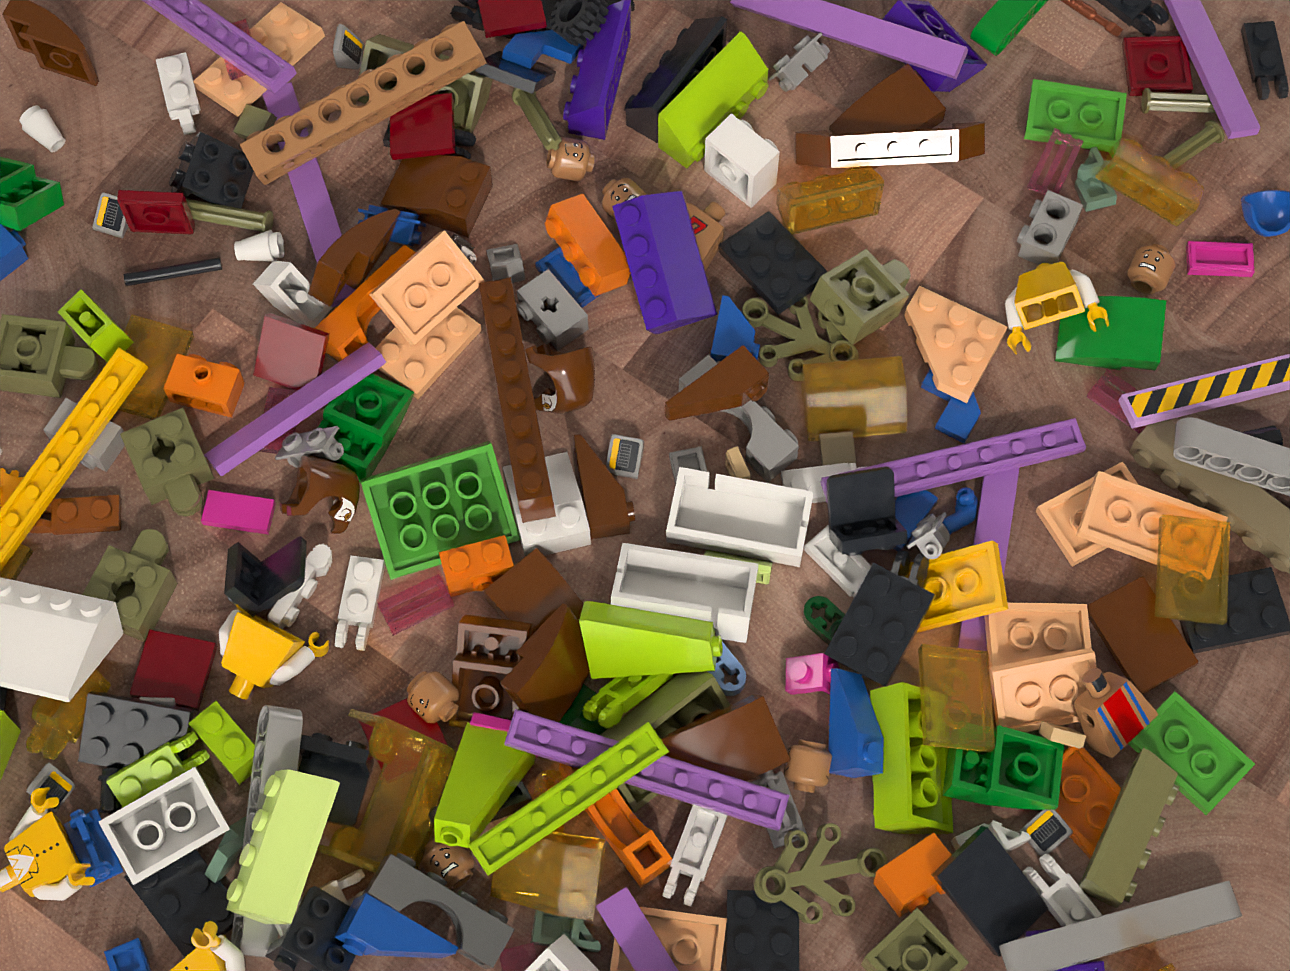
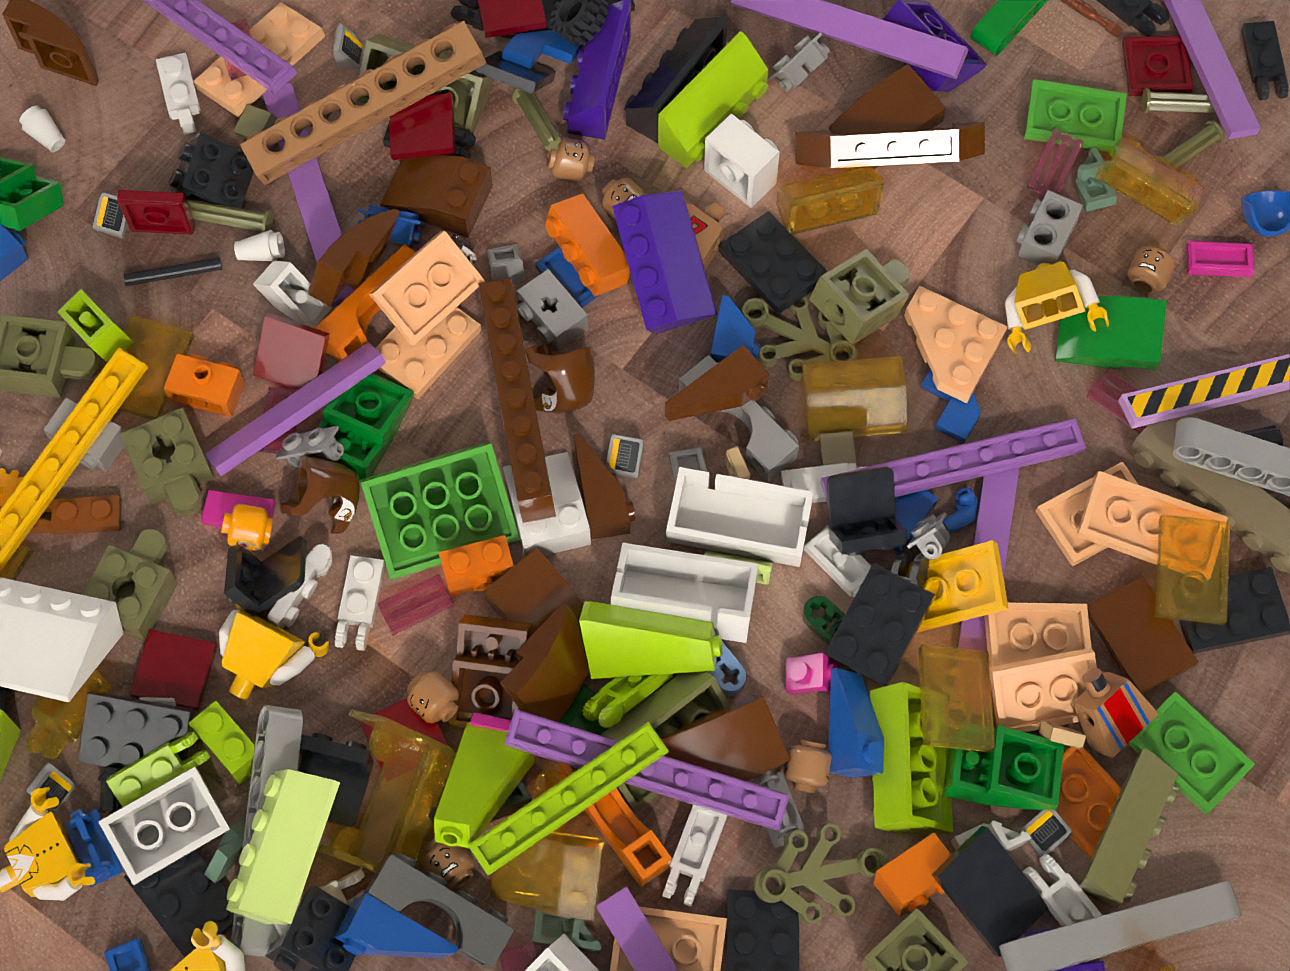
none -> light orange head [221,504,273,551]

